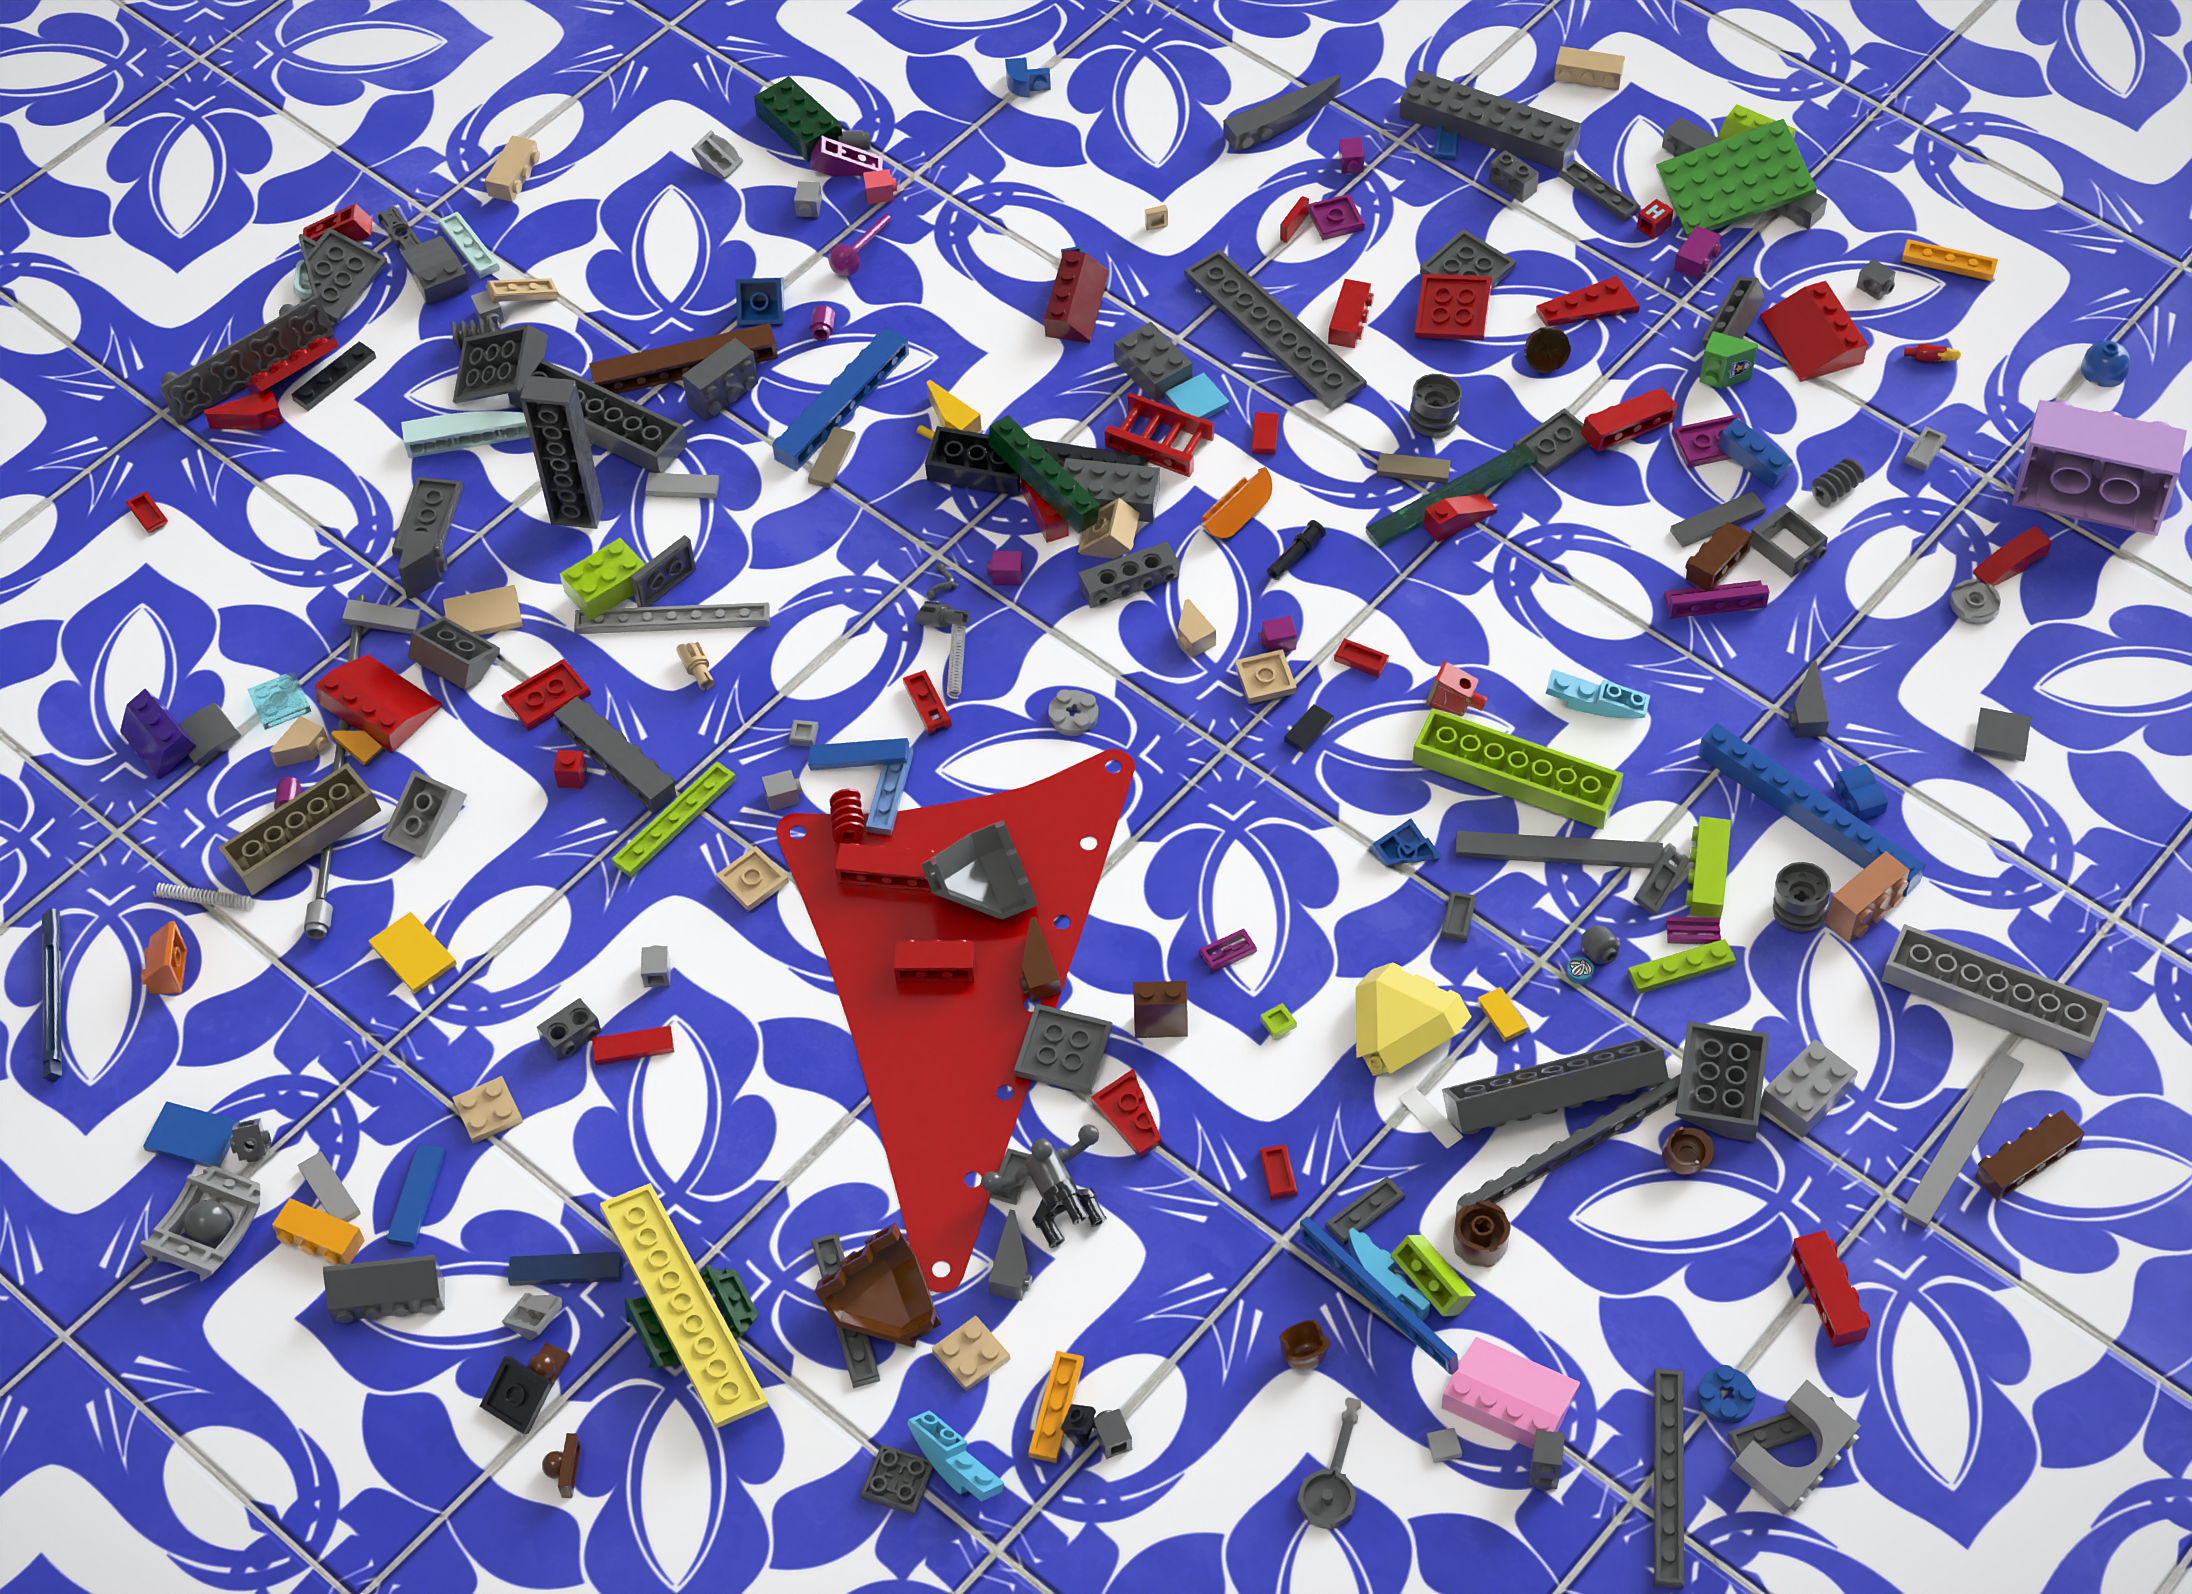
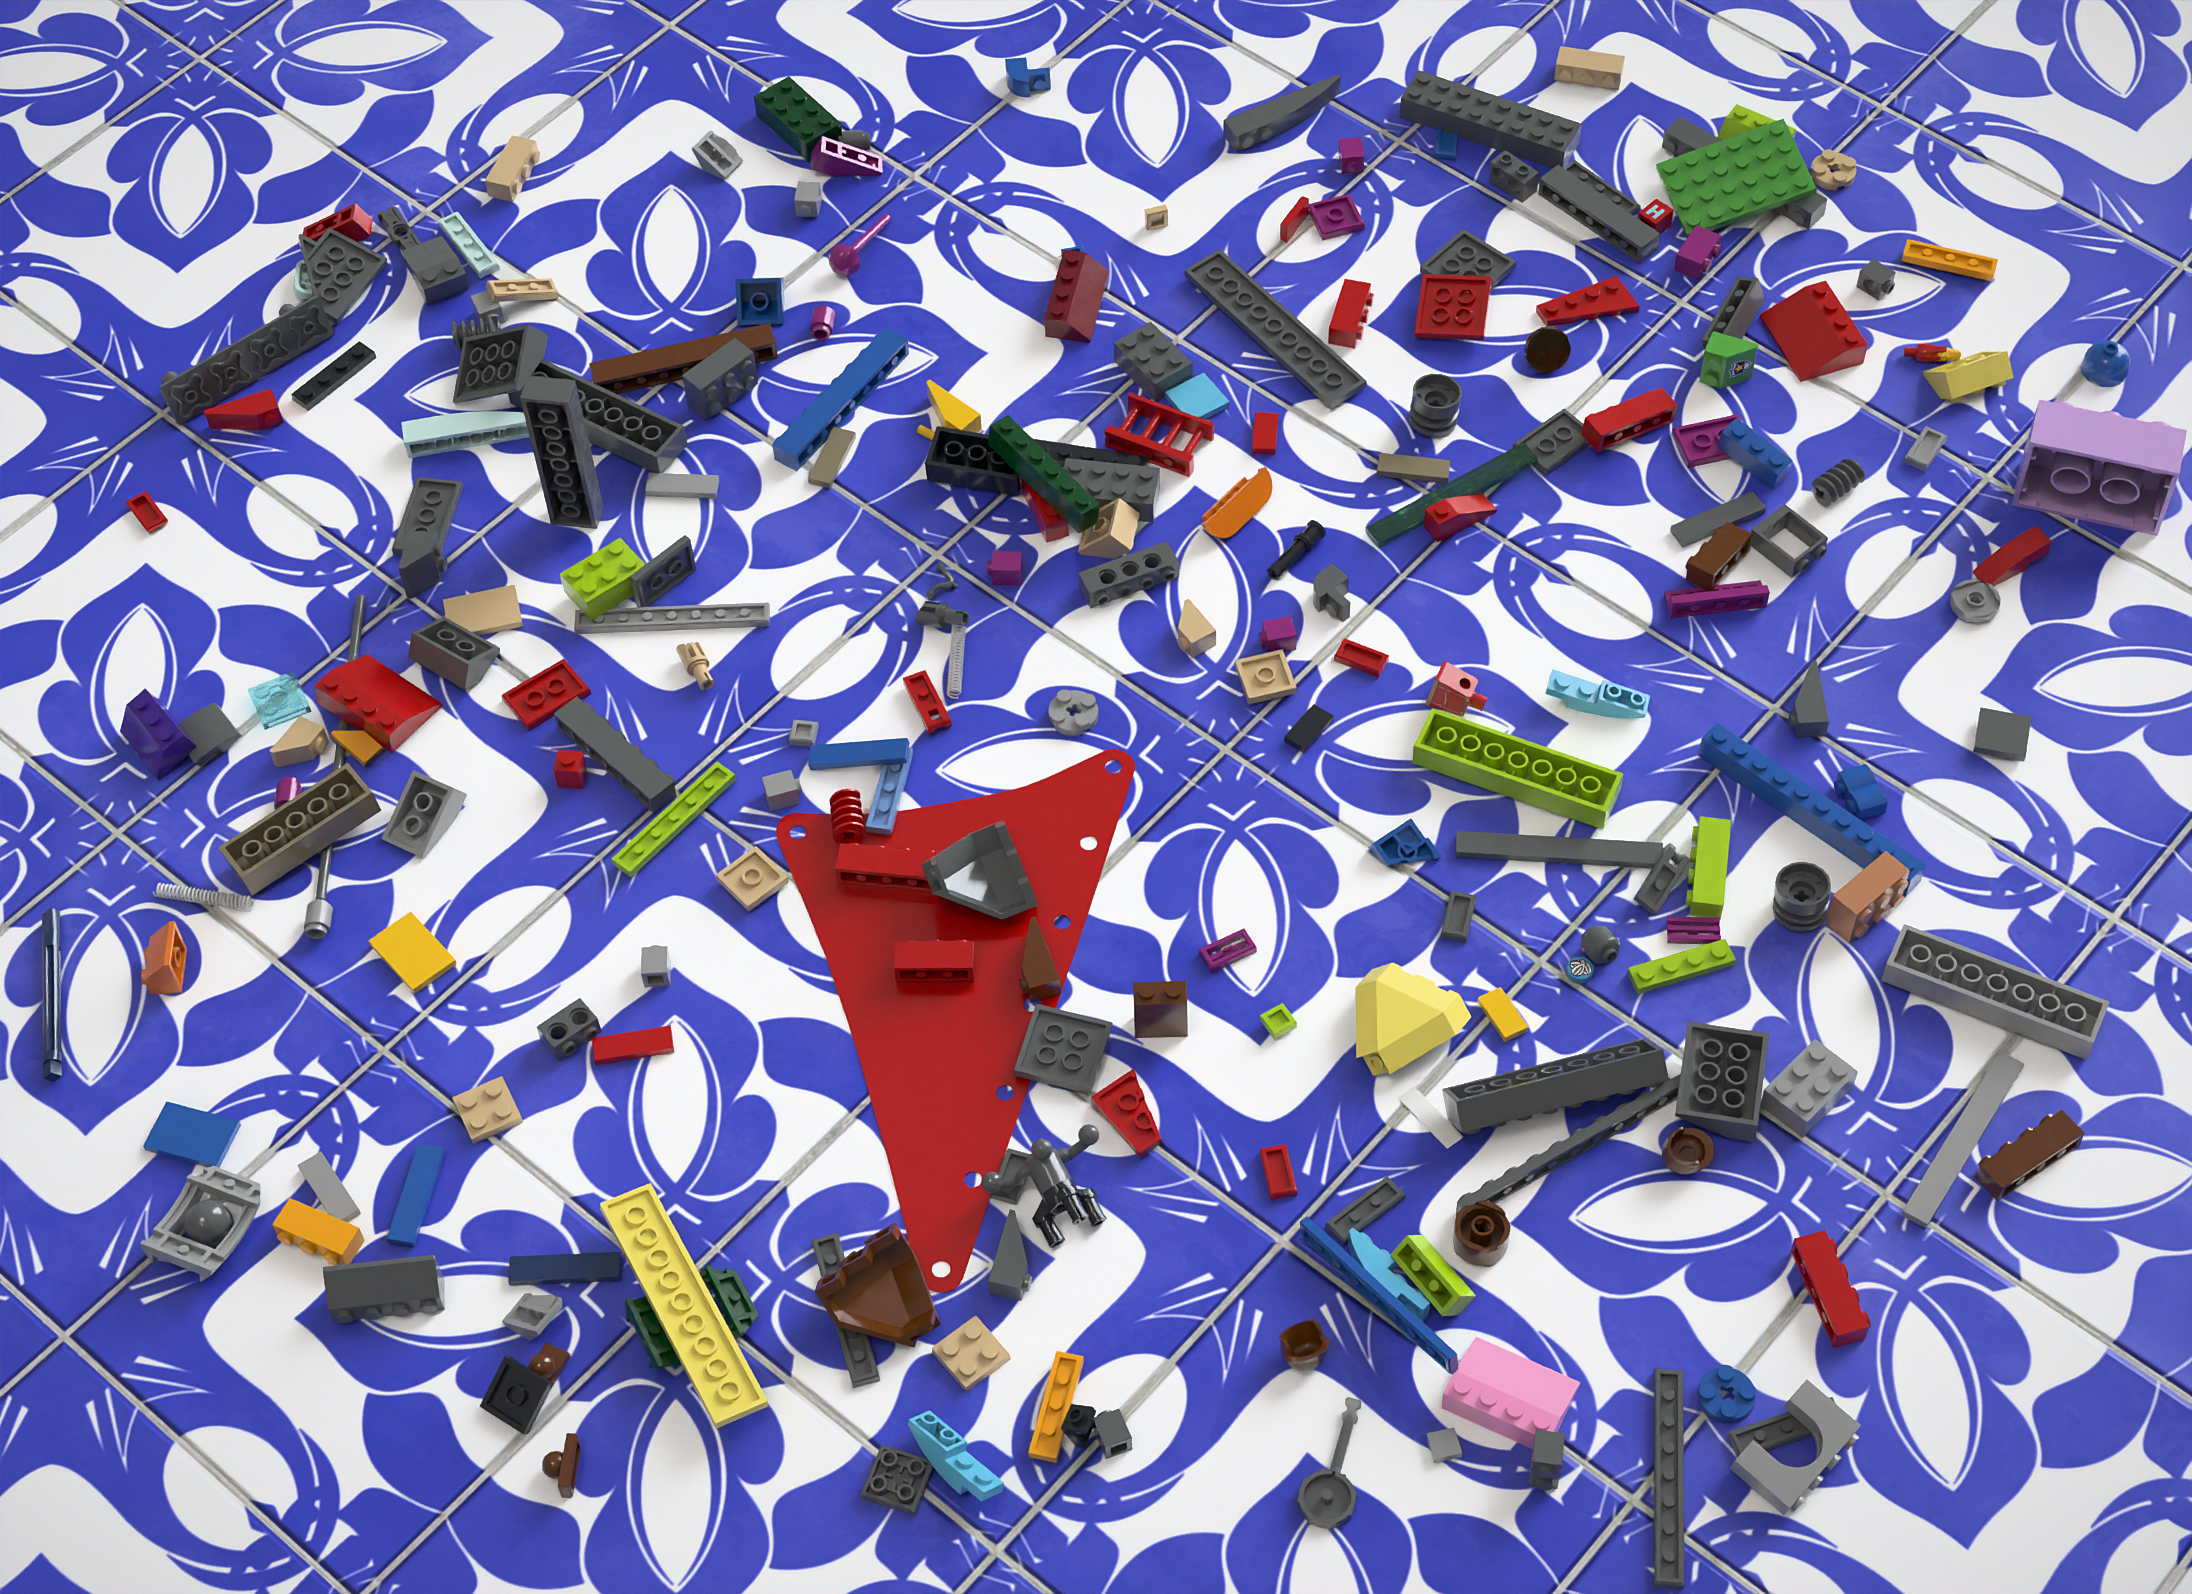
dark grey brick [230,1118,271,1162] -> none
red plate [245,337,339,393] -> none
light grey tile [342,599,421,634] -> none
coral brick [863,169,897,204] -> none
none -> dark grey brick [1313,563,1351,622]
none -> dark grey brick [1538,165,1660,264]
none -> tan plate [1810,149,1856,191]
none -> light yellow slope [1923,350,2014,402]

